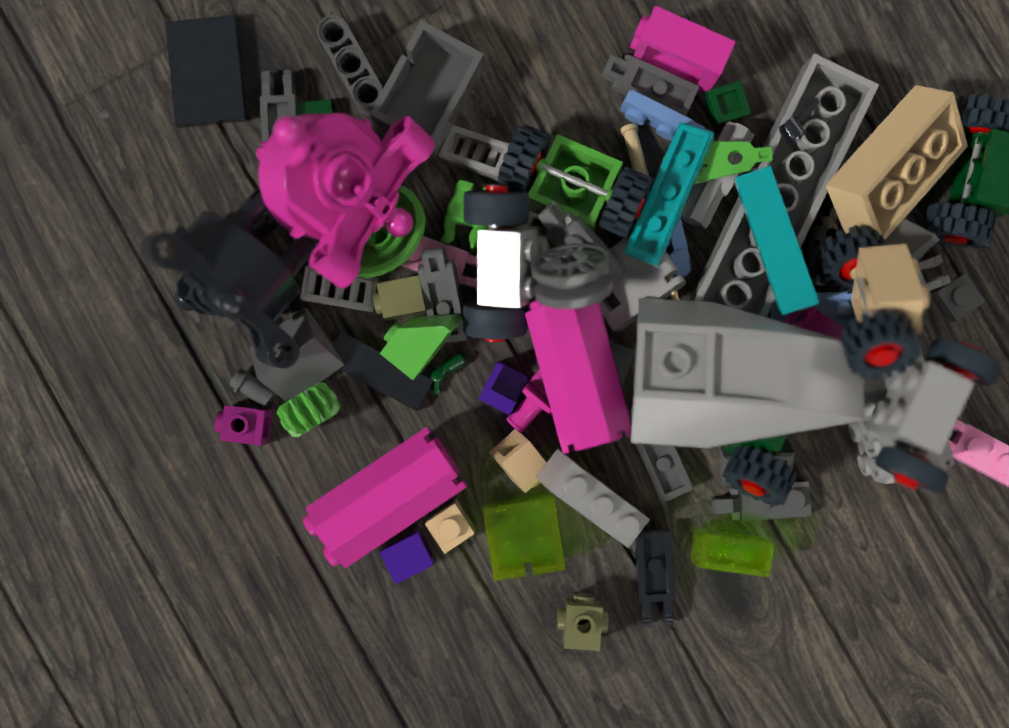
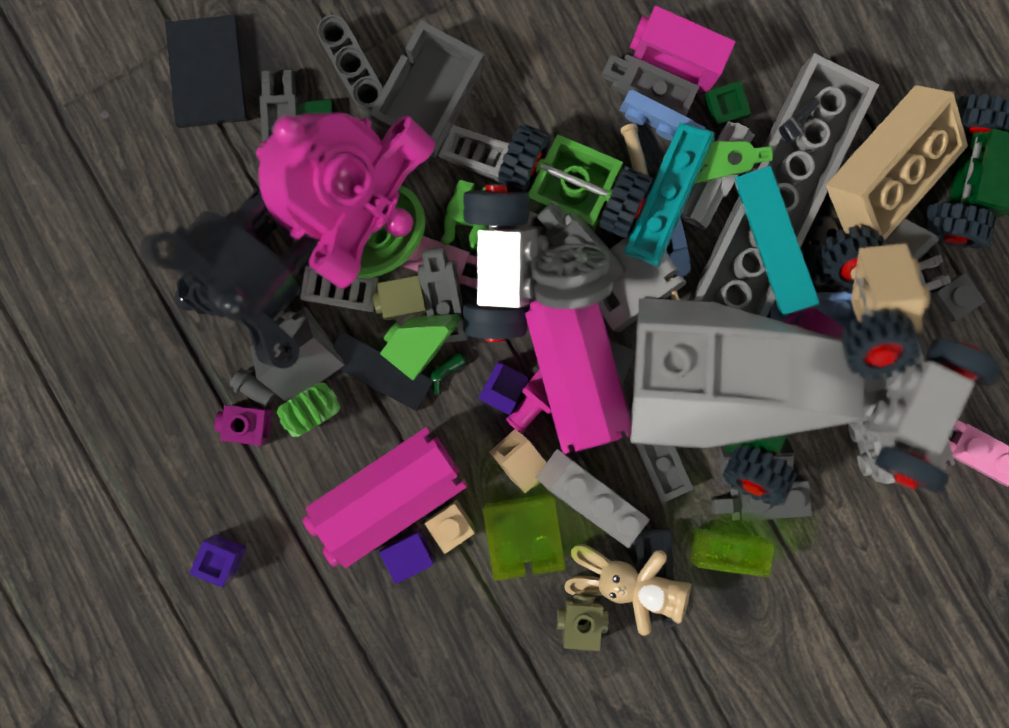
none -> dark purple panel [189,534,247,588]
none -> tan animal [564,544,692,636]

